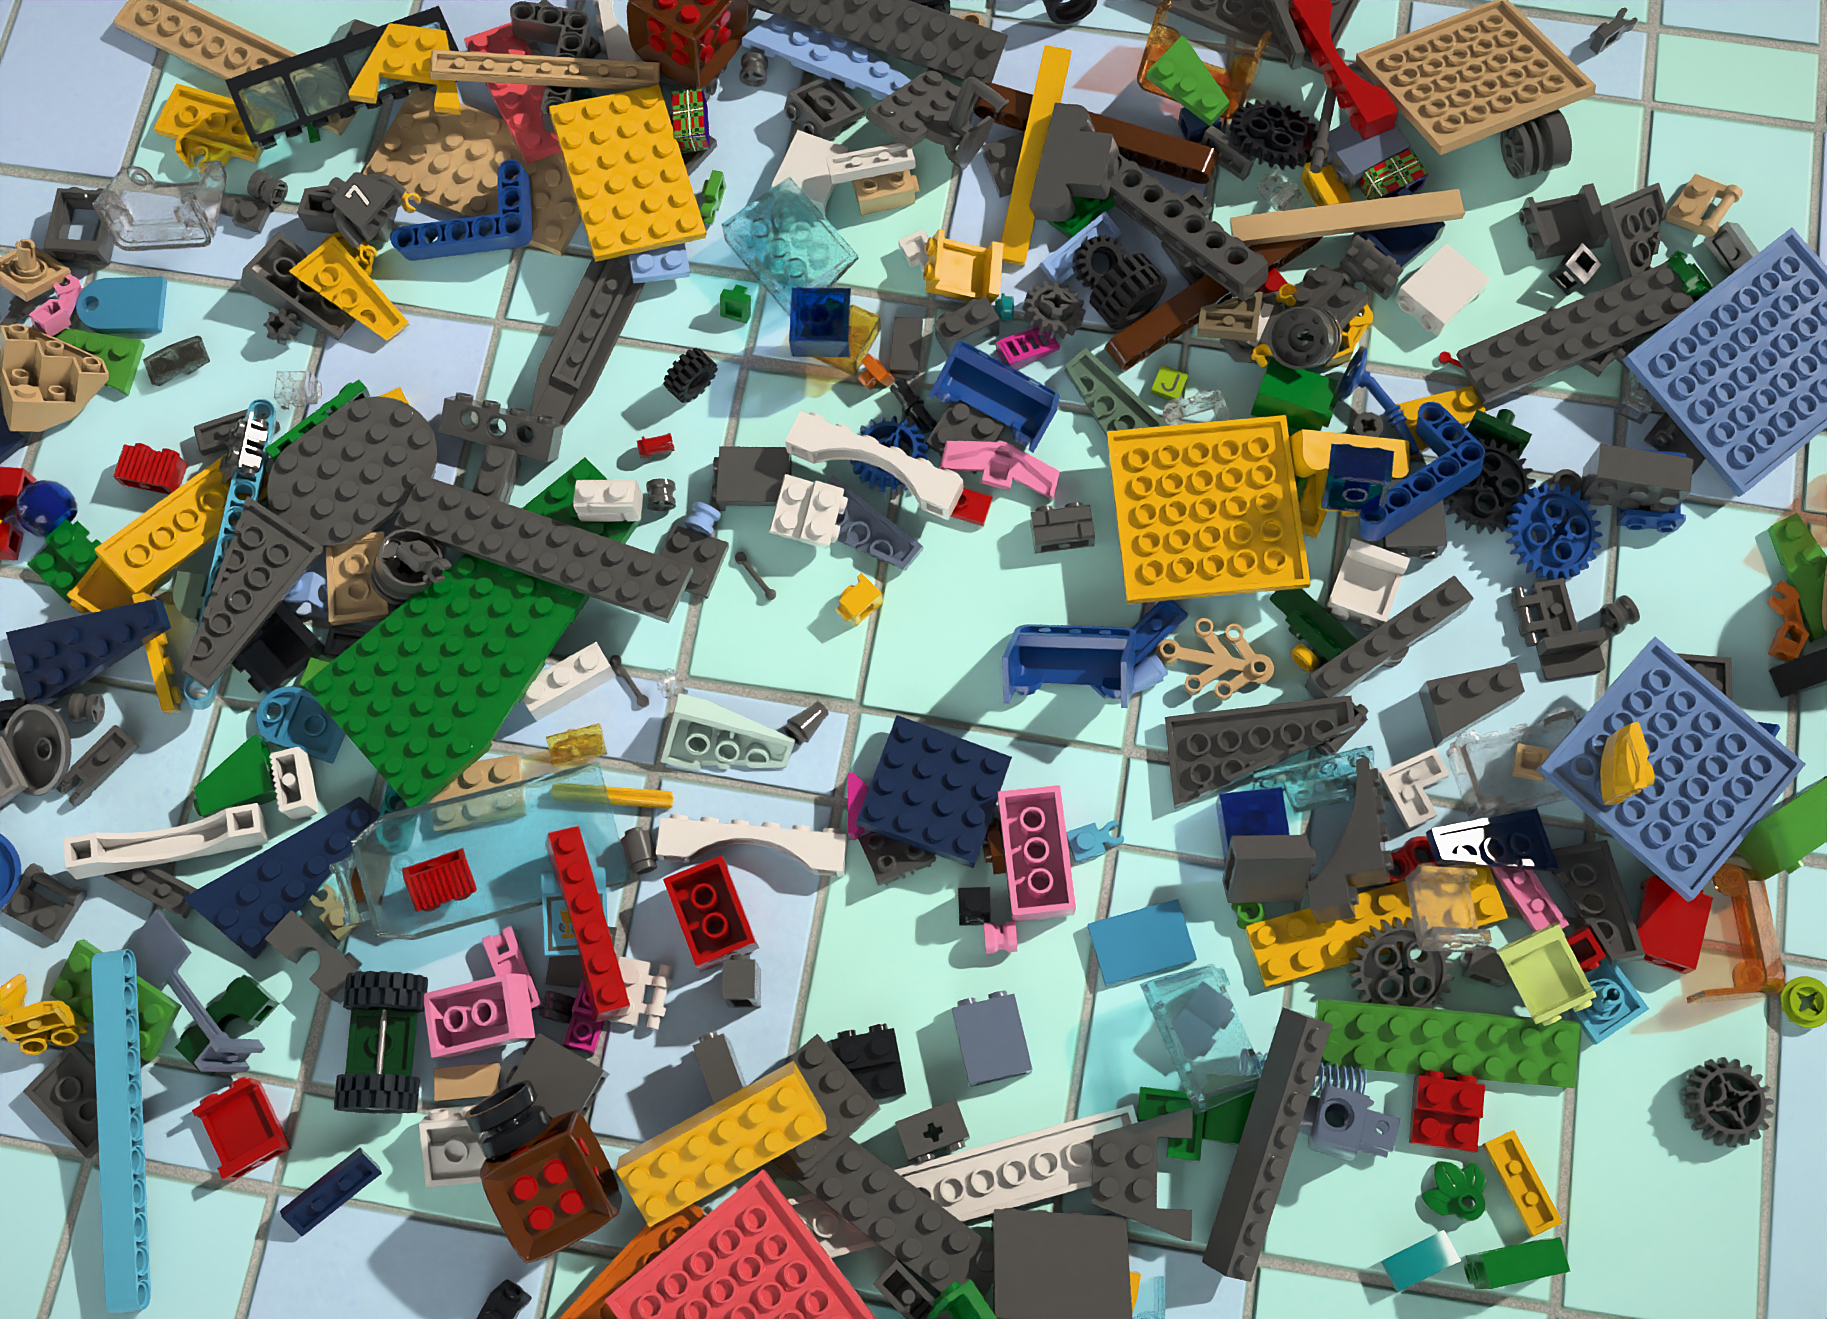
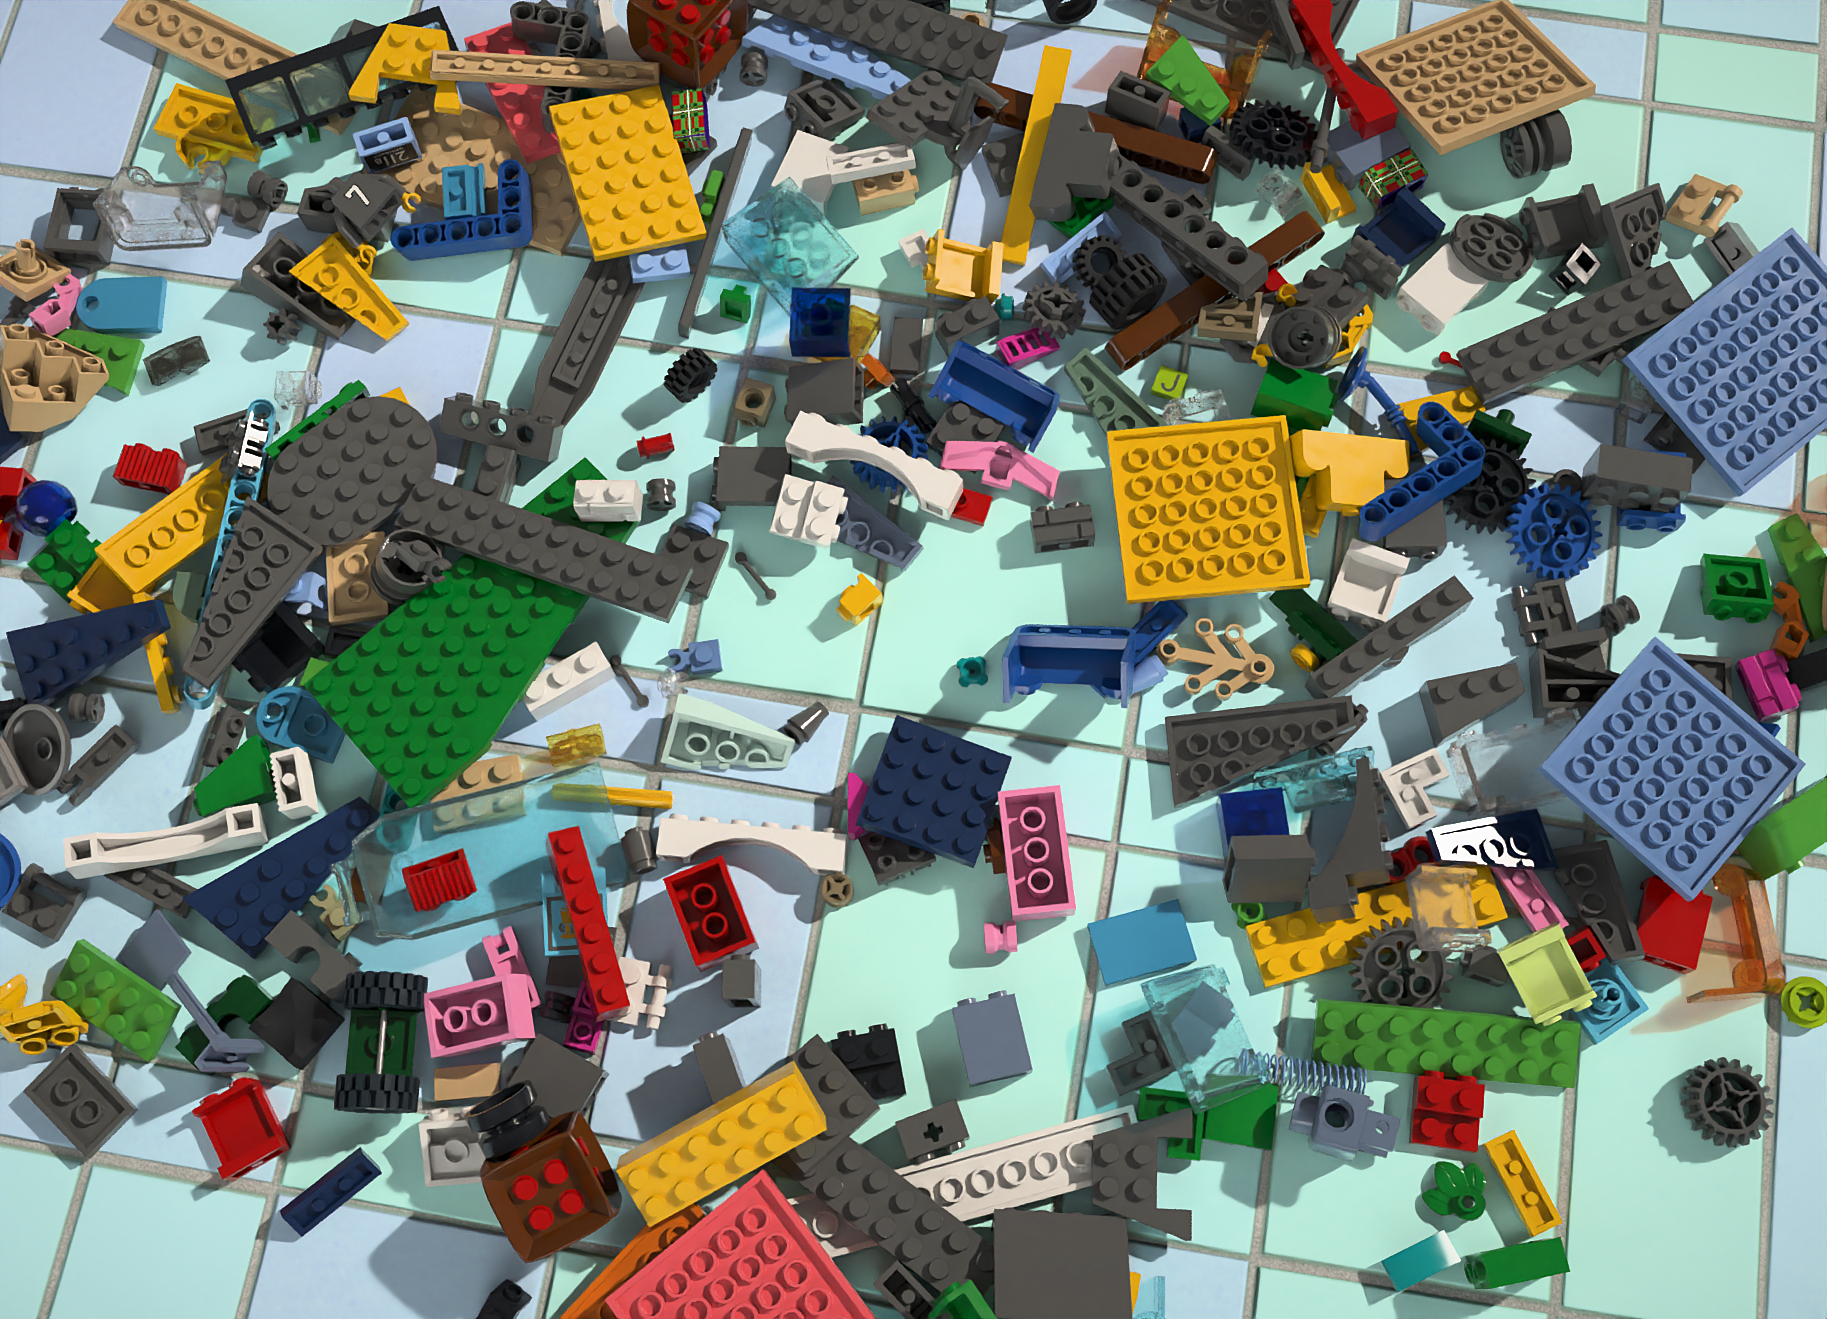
medium azure beam [91,949,151,1313] -> none
black brick [958,887,991,926] -> none
medium azure plate [1066,820,1124,863] -> none
dark grey brick [1202,1007,1332,1282] -> none
tan tile [1229,189,1465,246] -> none
clear blue brick [1321,444,1394,516] -> none
dark grey wheel [1350,412,1383,437] -> none
tan plate [1511,743,1550,782] -> none
dark grey plate [1589,7,1638,55] -> none
yellow slope [1600,722,1655,806] -> none
green plate [1664,249,1713,301] -> none
none -> dark grey hinge [200,705,249,768]
none -> black brick [249,977,346,1070]
none -> light blue brick [353,117,423,174]
none -> dark azure plate [442,163,487,220]
none -> medium blue plate [668,639,723,675]
none -> dark grey tile [678,127,753,339]
none -> dark tan brick [734,377,776,428]
none -> dark grey brick [784,357,864,426]
none -> dark tan wheel [821,873,854,908]
none -> teal plate [956,656,988,688]
none -> dark grey brick [1104,71,1171,131]
none -> dark grey plate [1106,1010,1179,1097]
none -> dark grey tile [1450,213,1534,283]
none -> dark grey wedge [1529,648,1620,718]
none -> green plate [1700,553,1774,624]
none -> dark pink brick [1734,649,1802,722]

